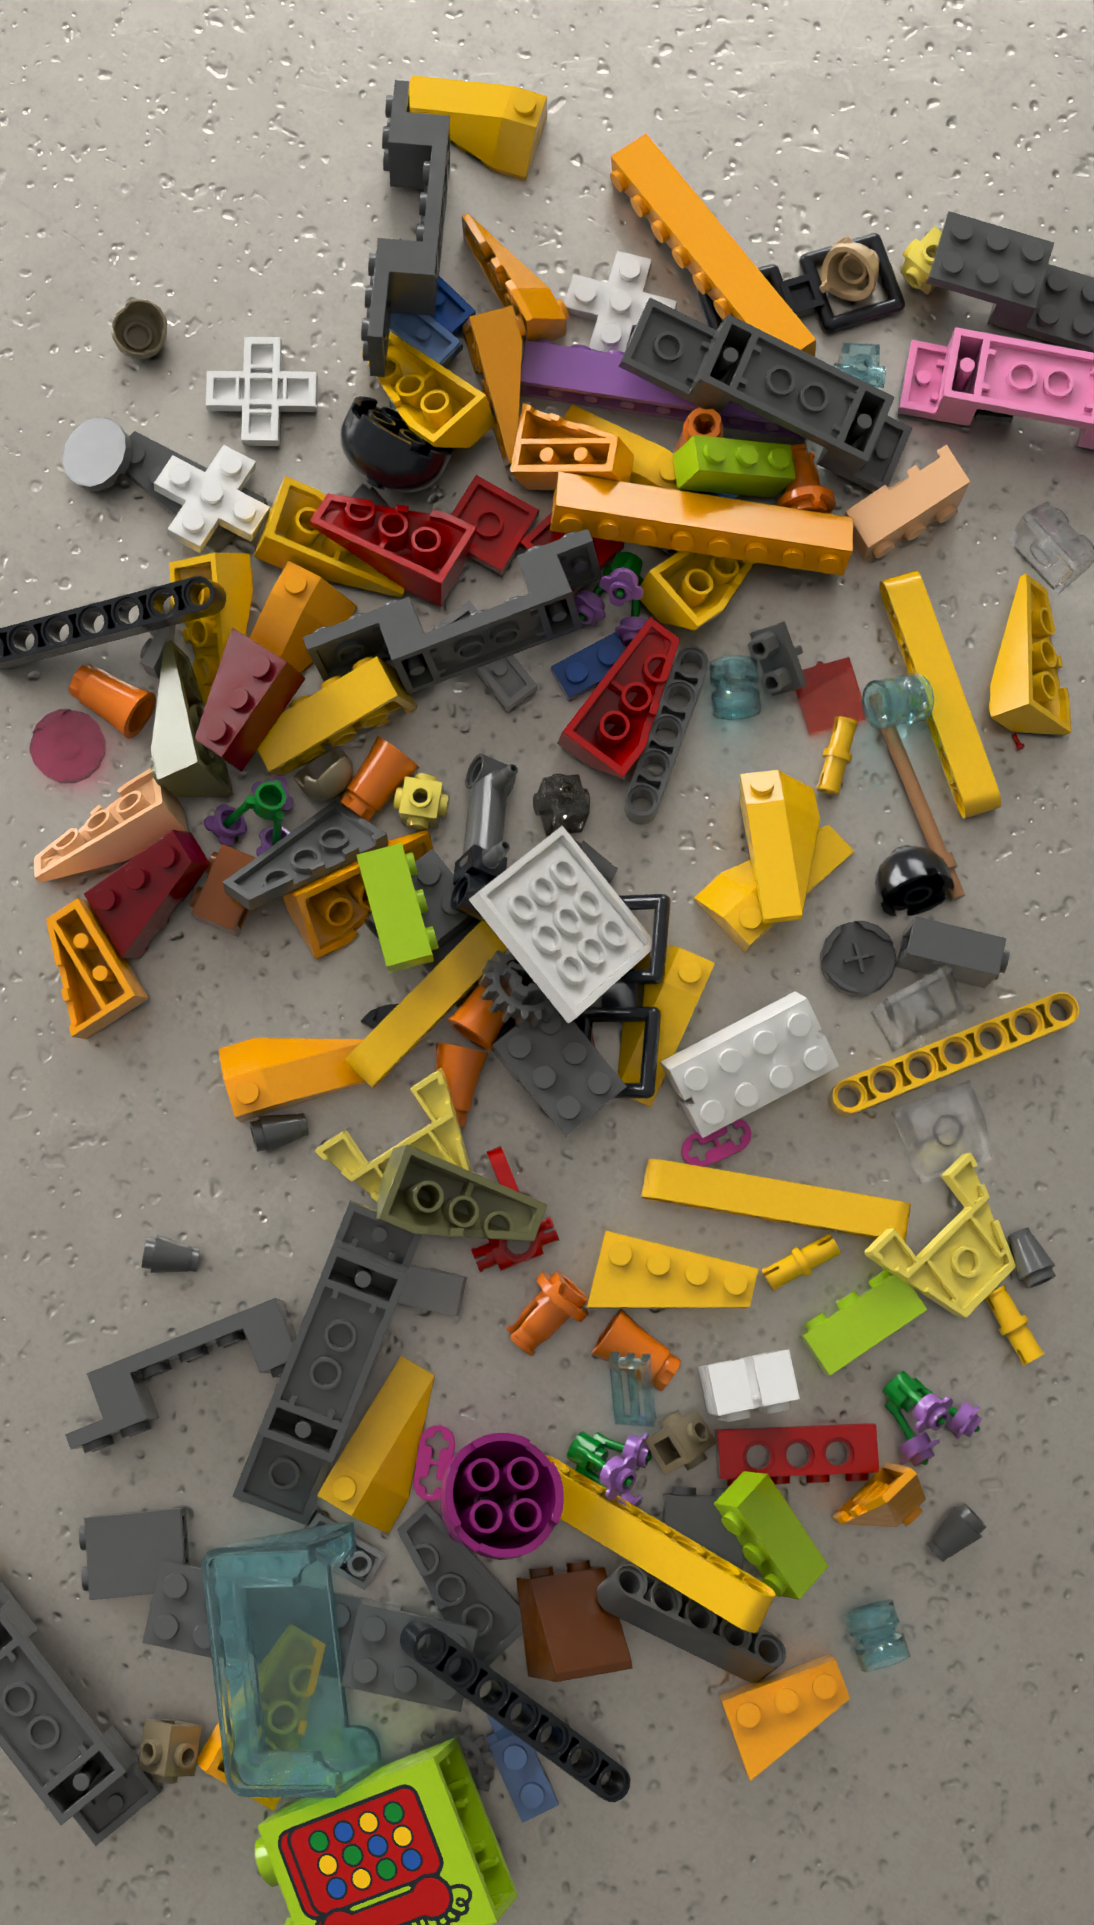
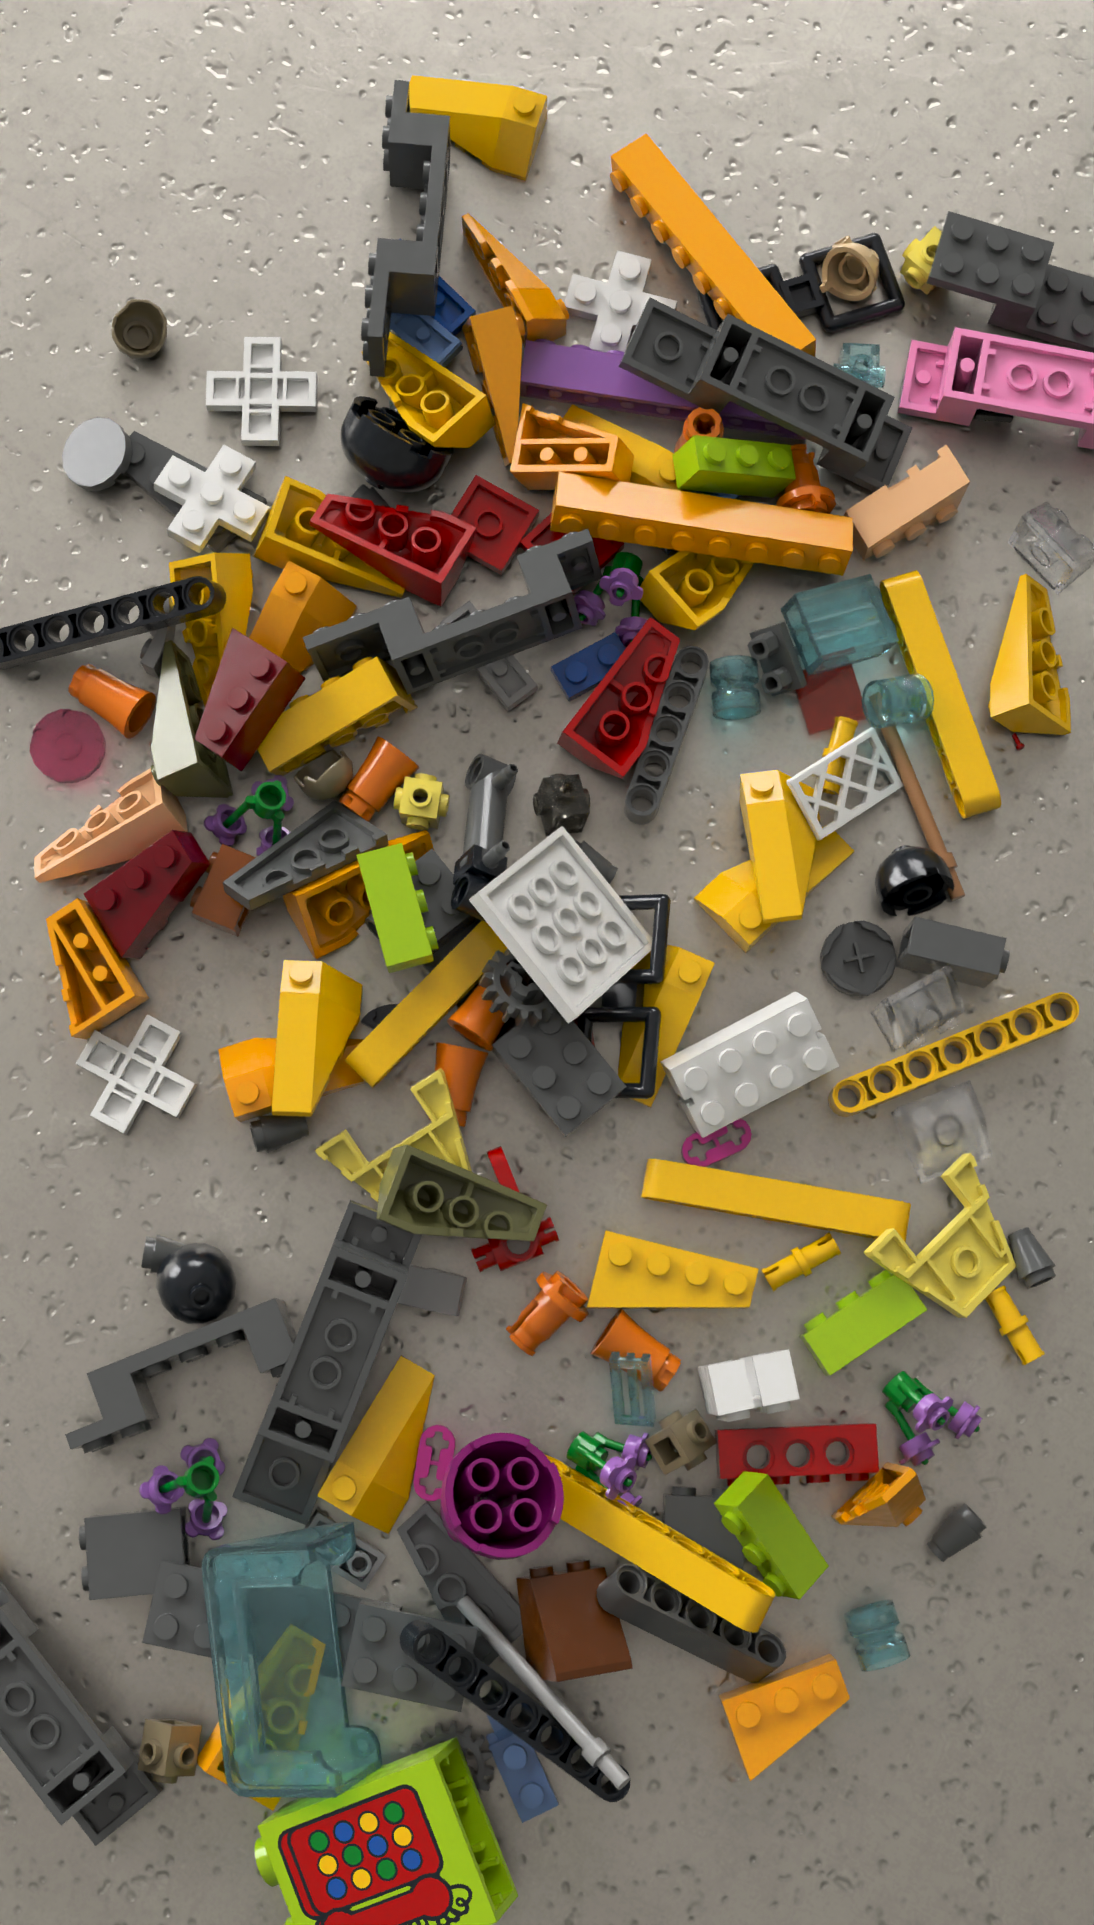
none -> white plate [76,1014,197,1135]
none -> medium lavender plant [139,1438,227,1540]
none -> black cylinder [156,1243,236,1324]
none -> yellow wedge [272,960,363,1117]
none -> light grey bar [456,1595,631,1790]
none -> clear light blue brick [781,574,899,676]
none -> white window [786,727,904,840]

